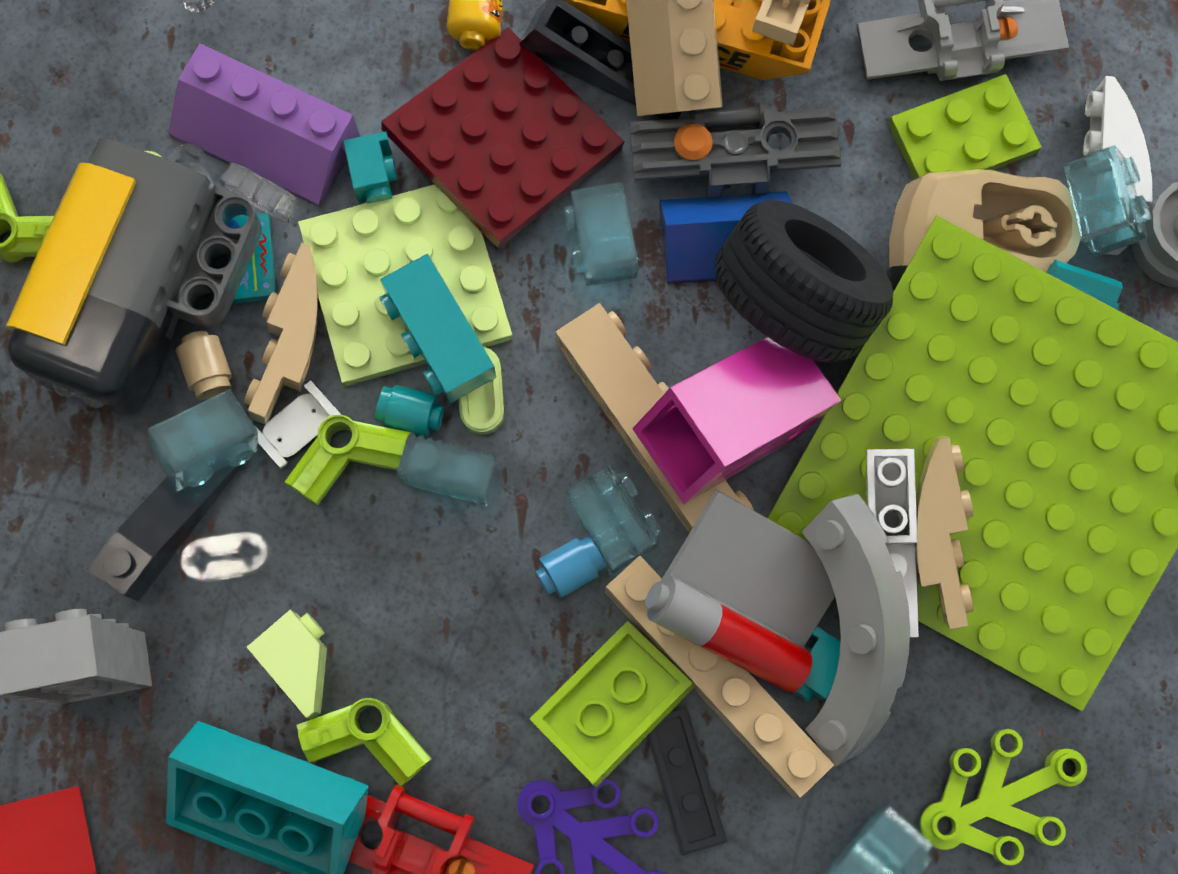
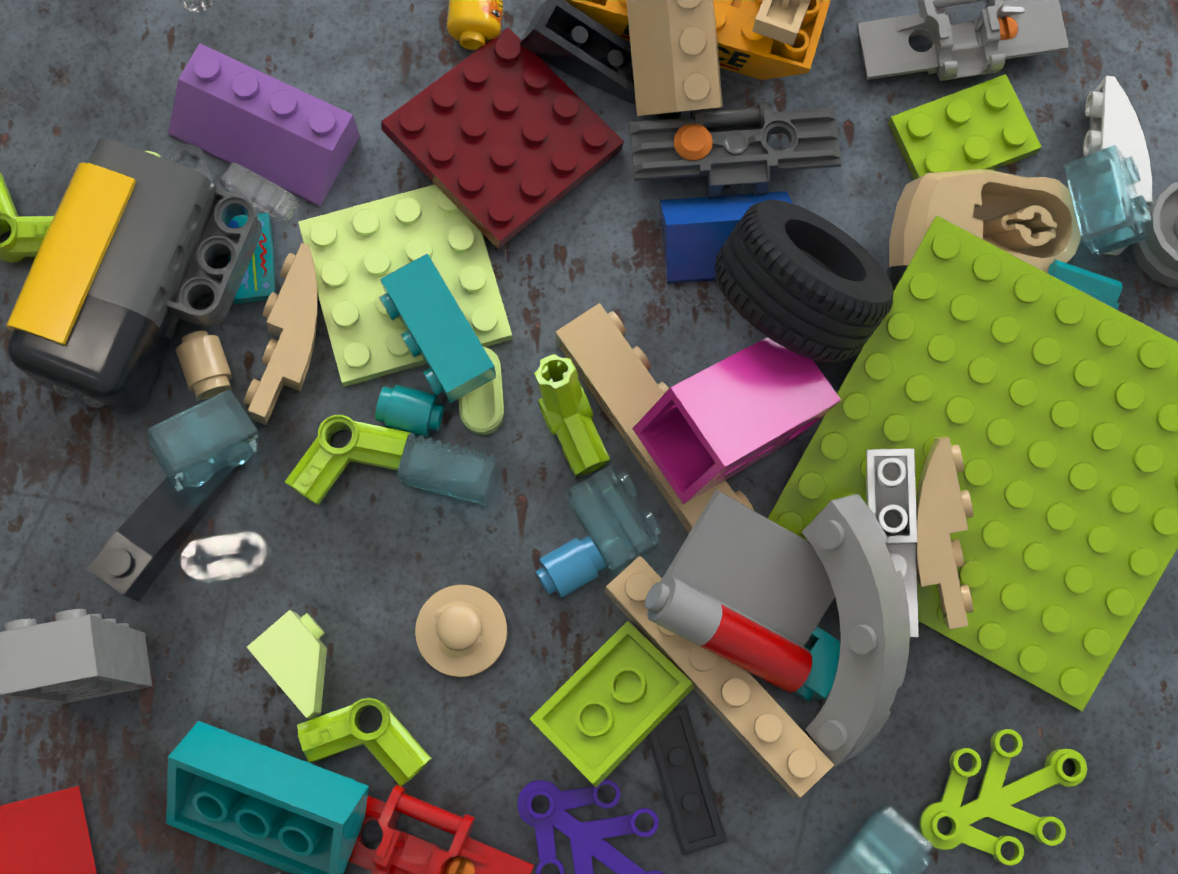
white piece [249,380,341,469] -> none
teal brick [343,131,397,204] -> none
clear light blue brick [564,182,639,286] -> none
none -> tan plate [415,585,507,677]
none -> lime piece [534,354,610,478]

